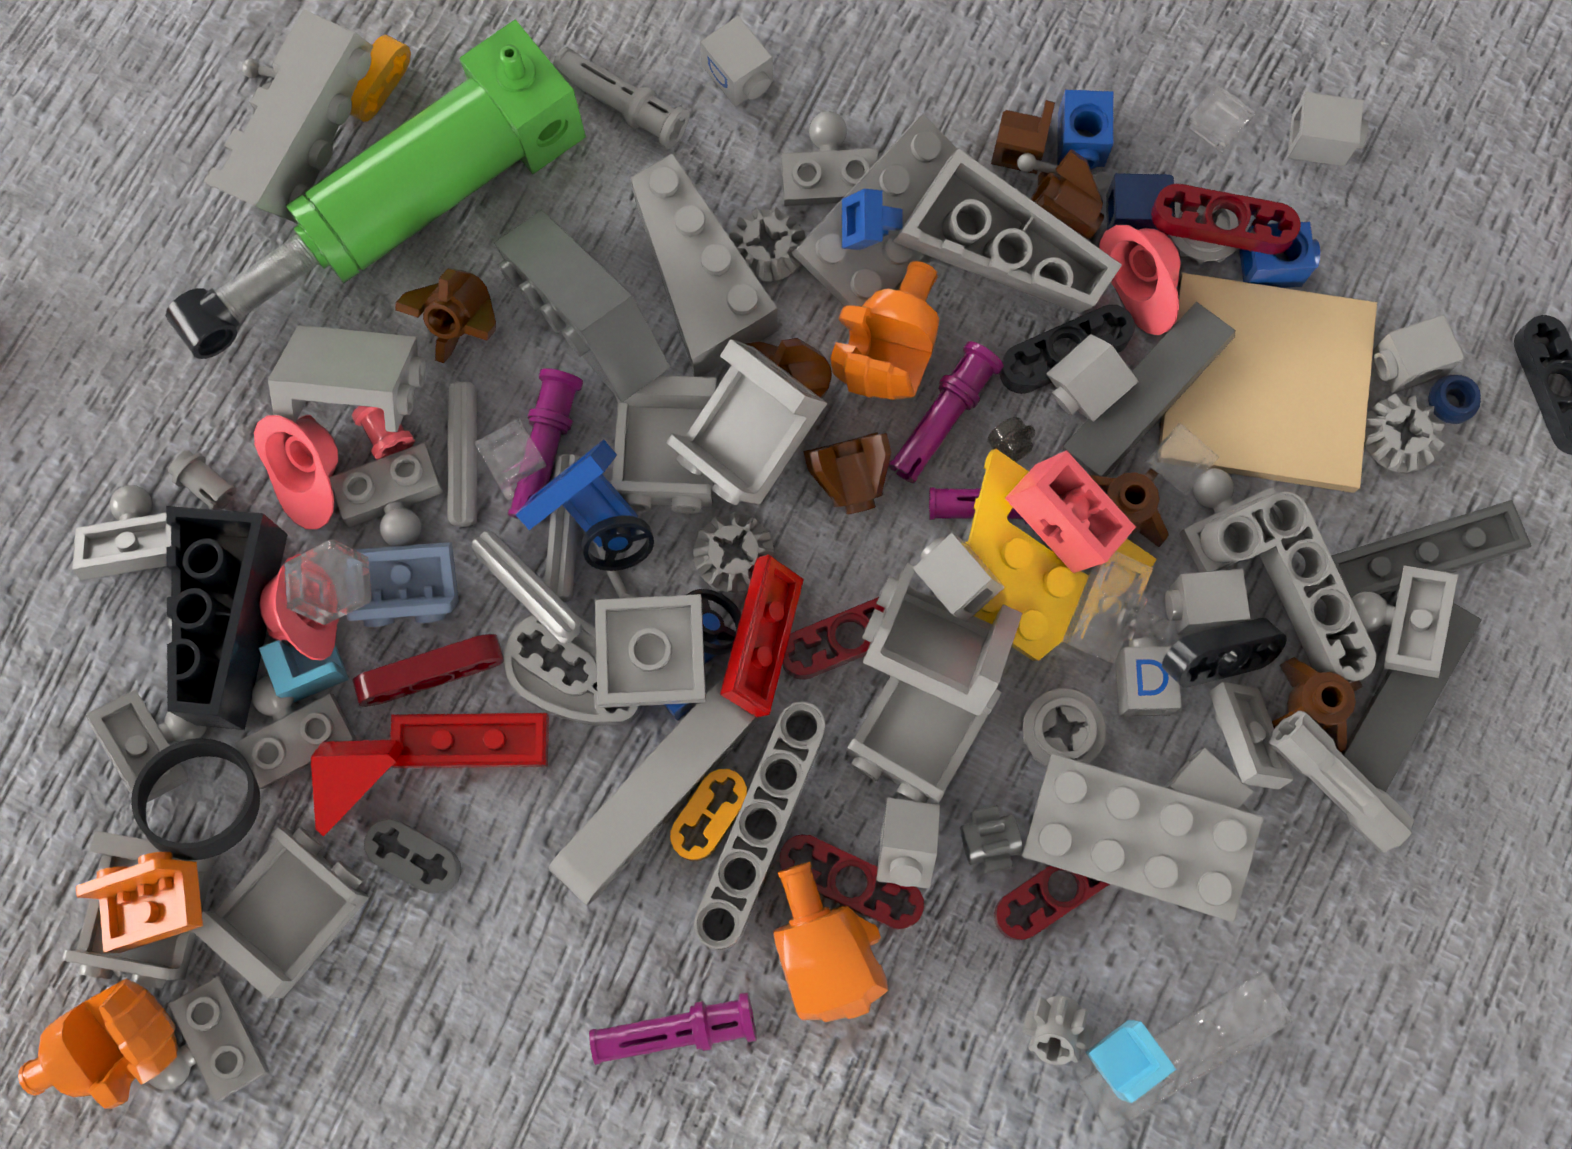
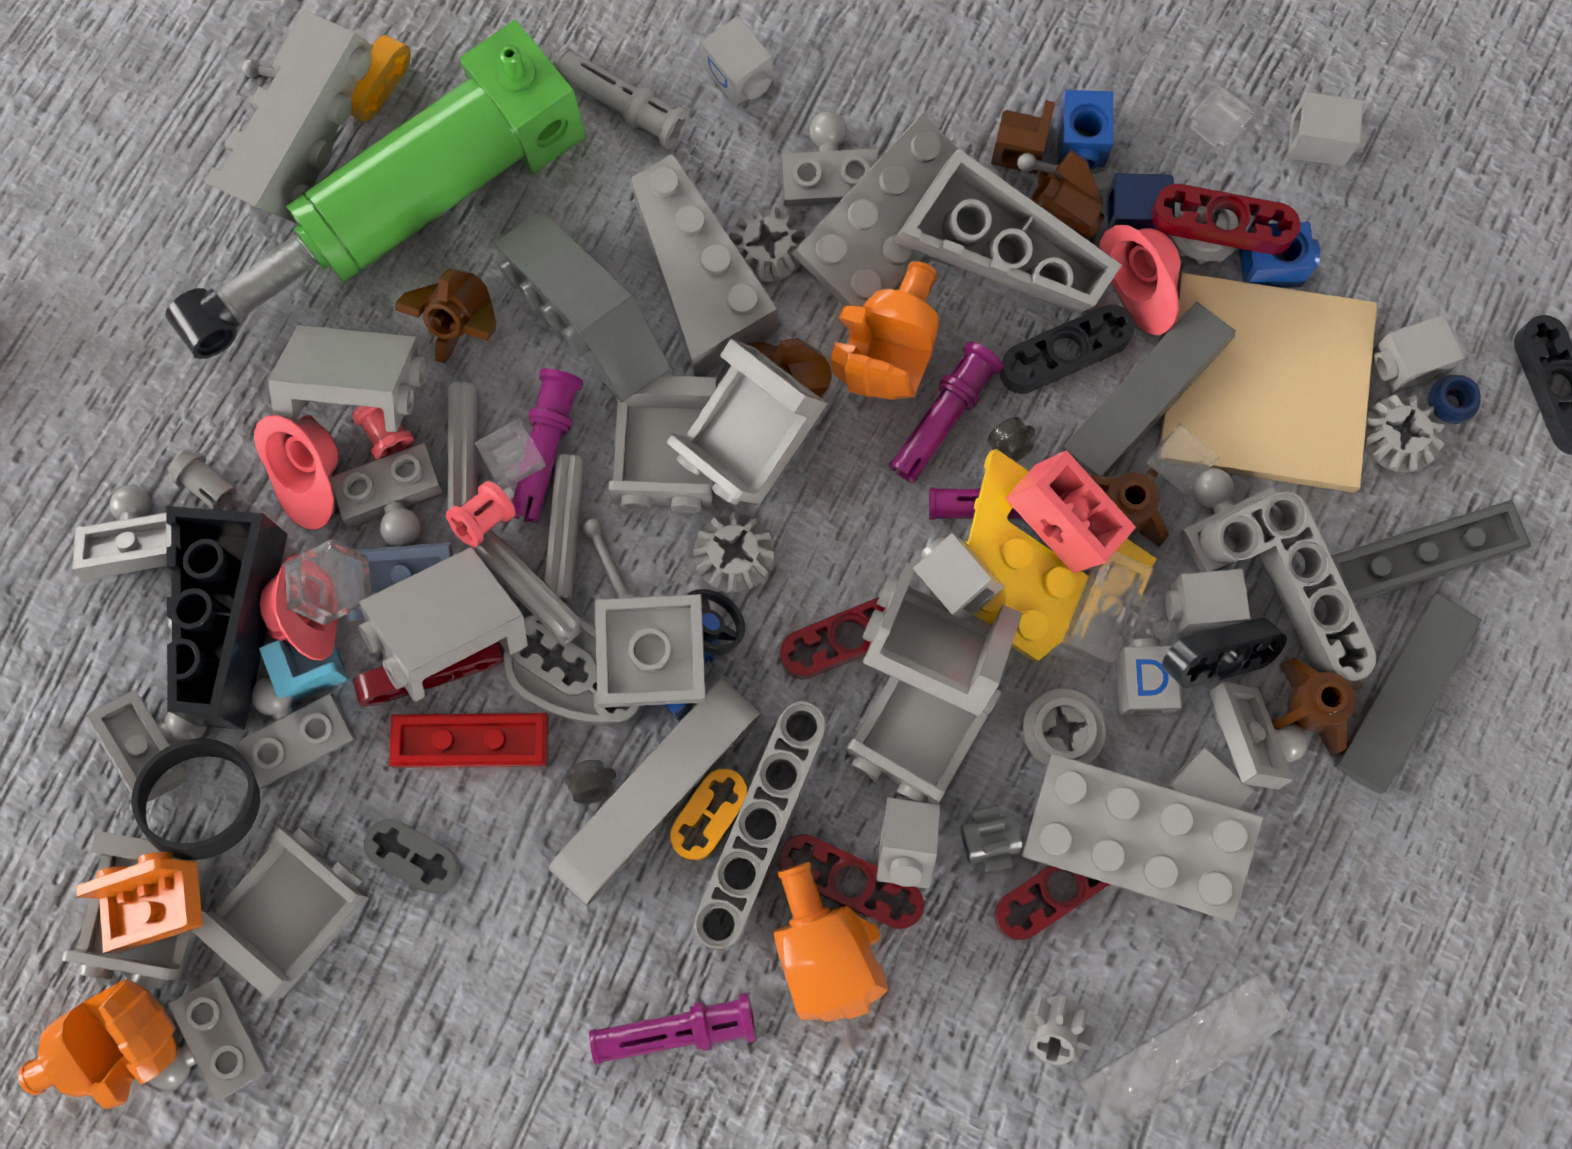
red slope [311,740,405,836] -> none
blue piece [516,439,654,571] -> none
red tile [720,555,804,717] -> none
reddish brown brick [803,432,892,514] -> none
blue tile [842,188,903,250] -> none
light grey brick [1046,334,1139,422] -> none
medium azure panel [1086,1020,1177,1103] -> none
light grey axle [1268,710,1415,853] -> none
light grey plate [1351,566,1458,678] -> none
none -> light grey panel [358,547,528,702]
none -> coral bush [446,481,515,548]
none -> clear smoke plate [565,760,616,804]

